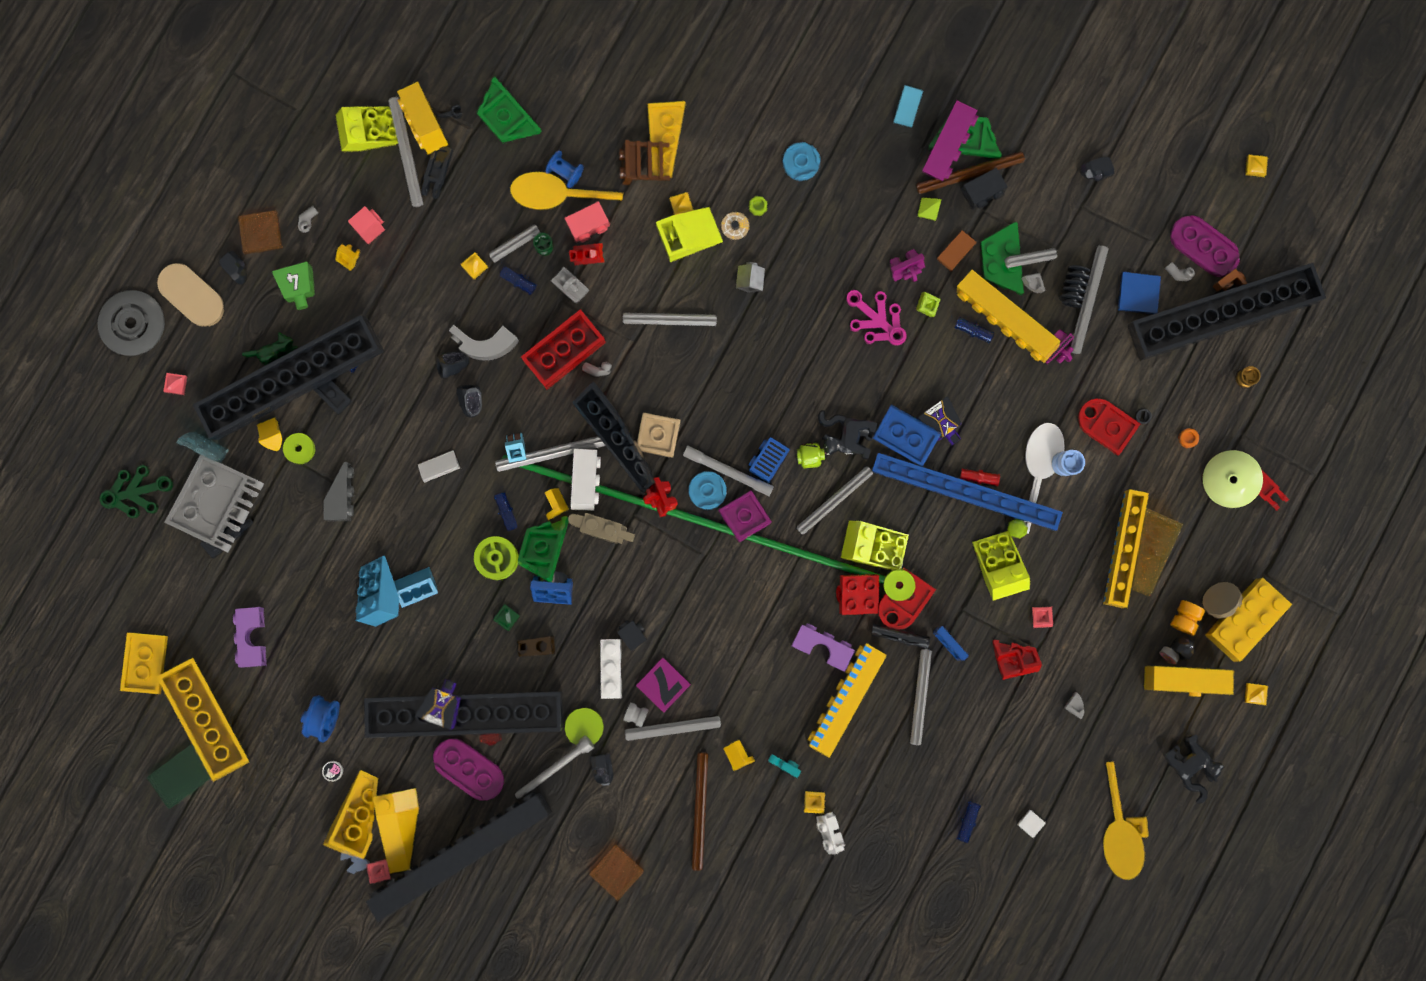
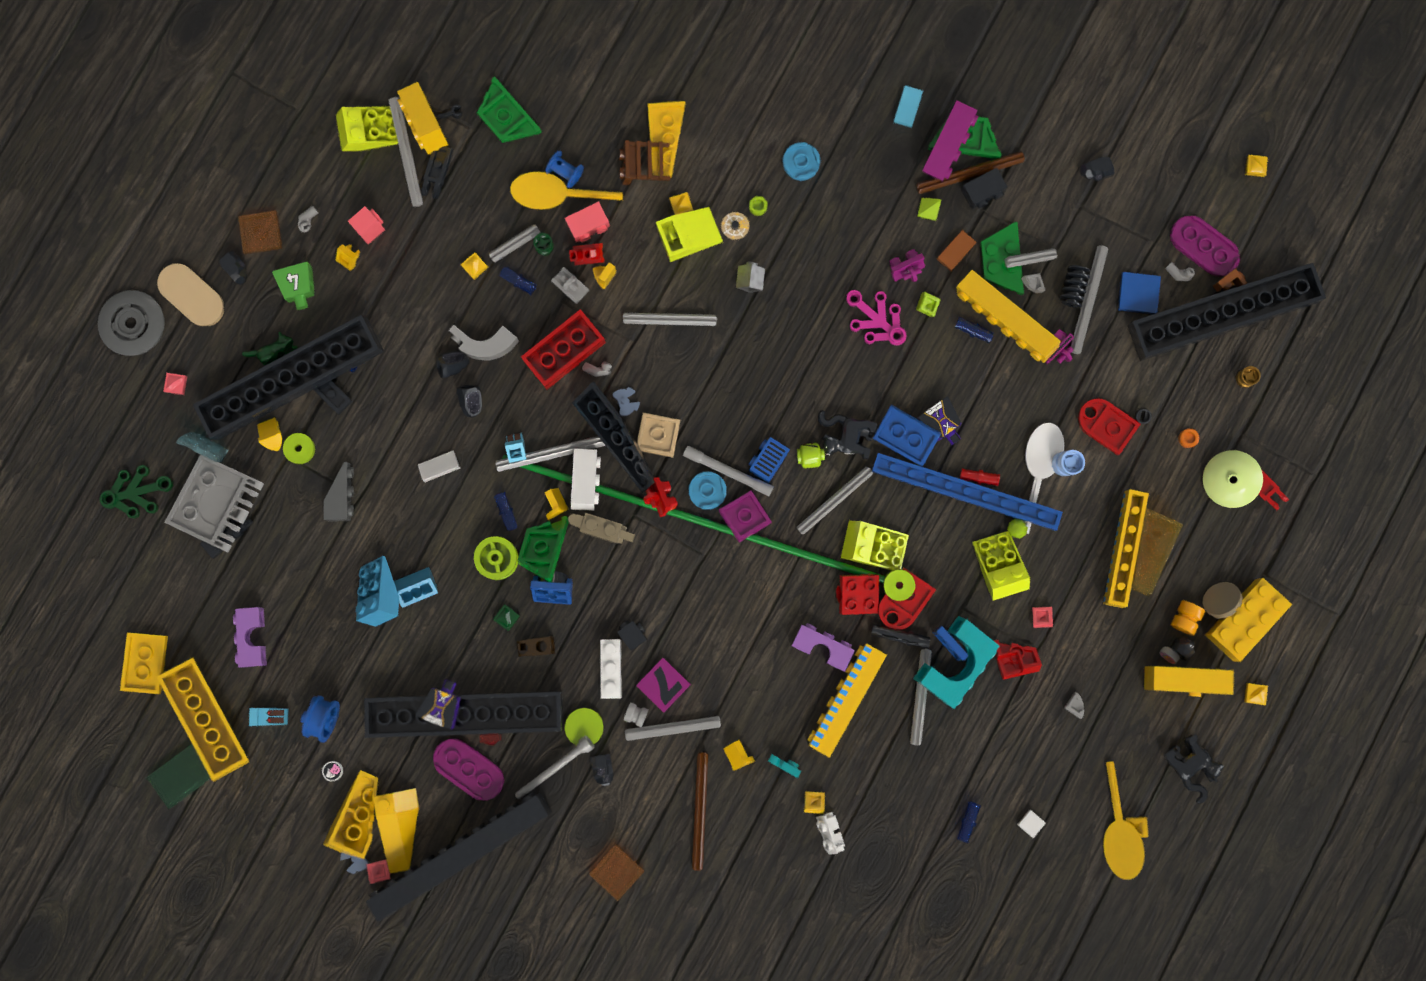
none -> medium azure leg [249,708,288,726]
none -> yellow tile [593,263,616,289]
none -> sand blue piece [612,387,640,416]
none -> teal arch [913,616,999,709]

